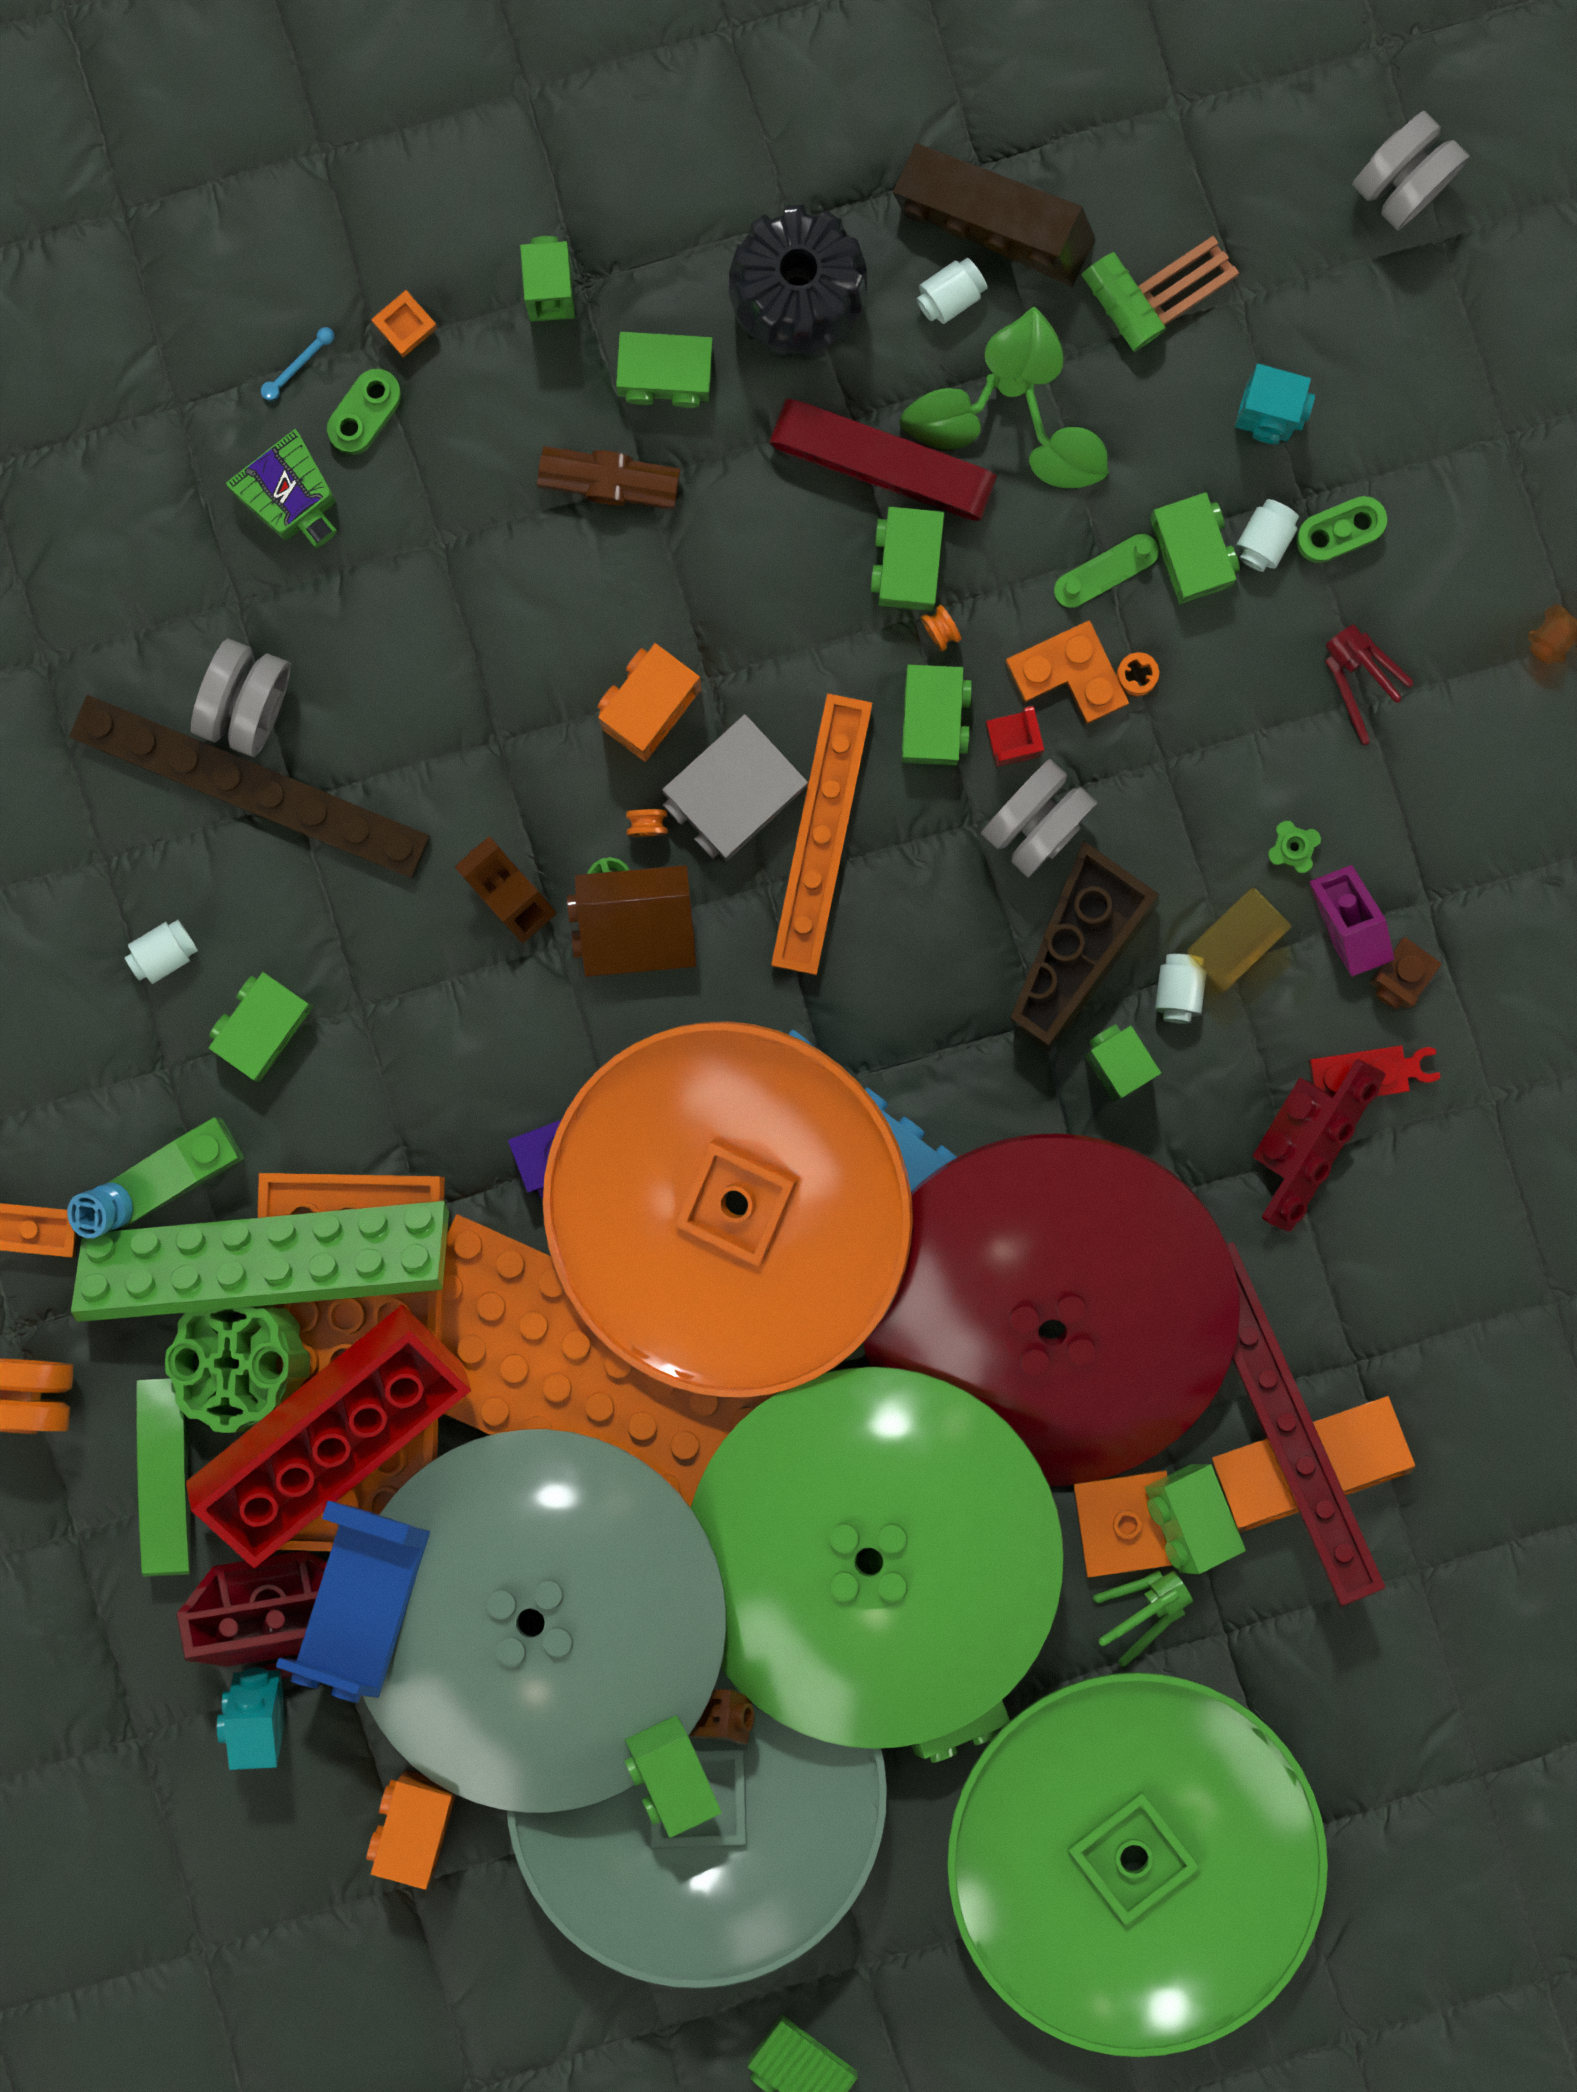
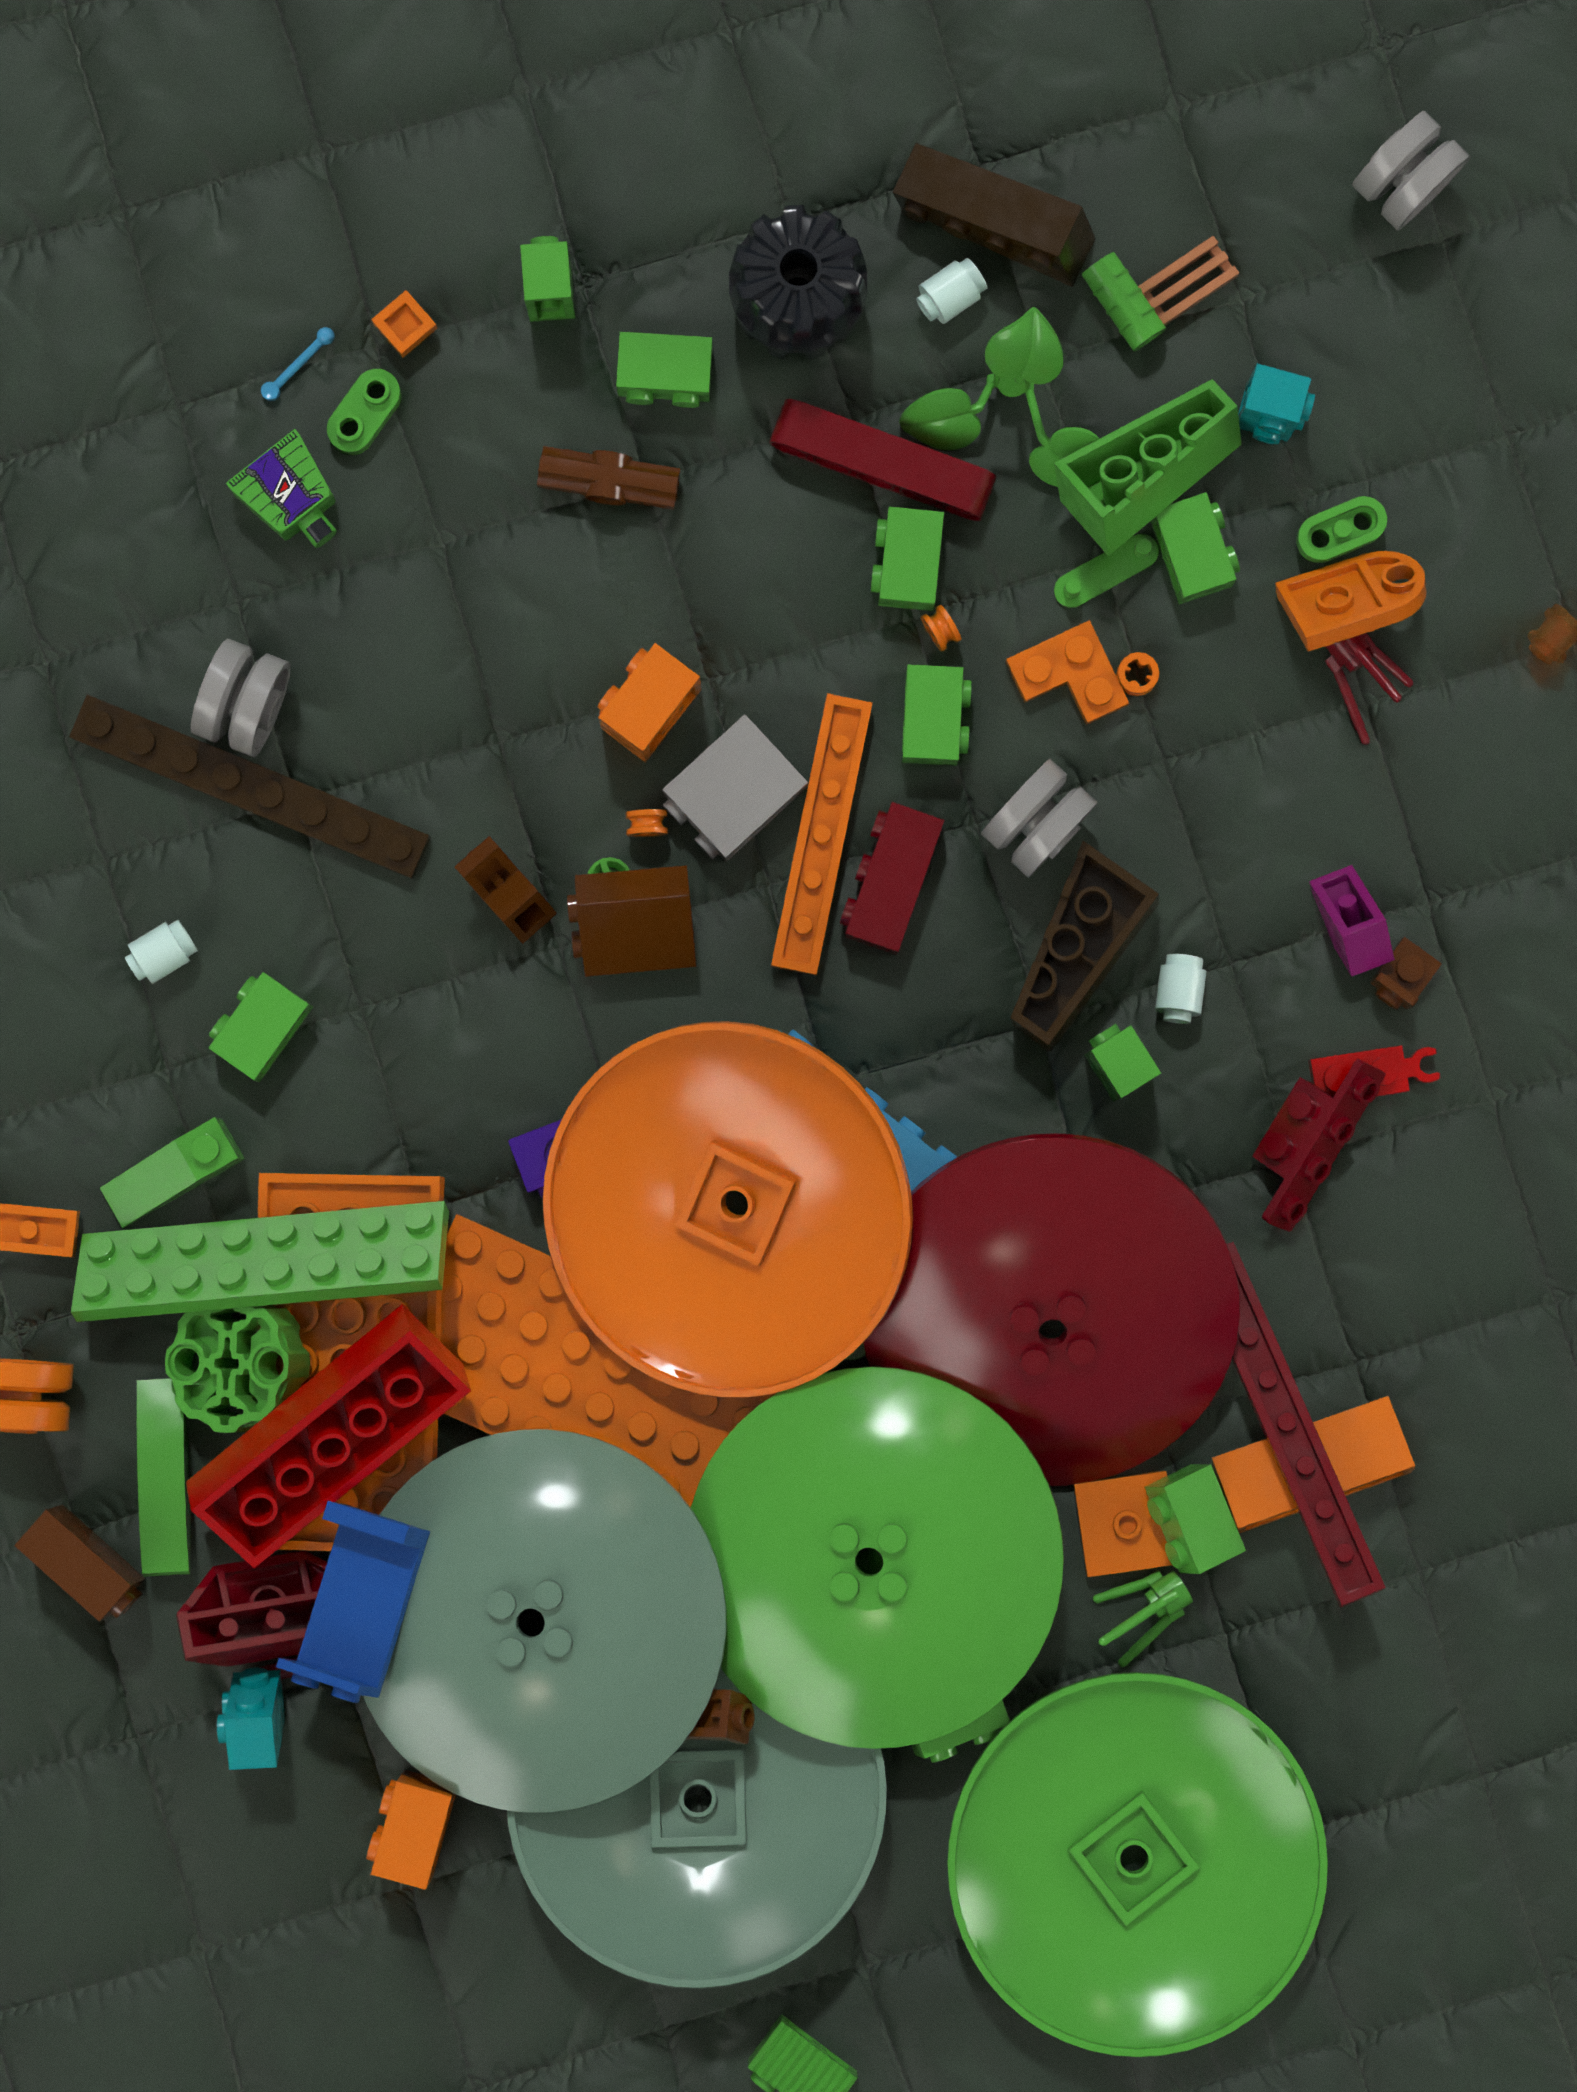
dark azure wheel [67,1183,133,1238] -> none
bright green brick [624,1715,722,1838] -> none
red panel [985,706,1044,768] -> none
clear yellow panel [1187,888,1292,994] -> none
light aqua brick [1236,499,1299,572] -> none
bright green plate [1268,821,1321,873] -> none
none -> reddish brown brick [14,1504,146,1622]
none -> dark red brick [840,802,944,955]
none -> bright green wedge [1054,379,1242,556]
none -> orange plate [1275,551,1427,652]

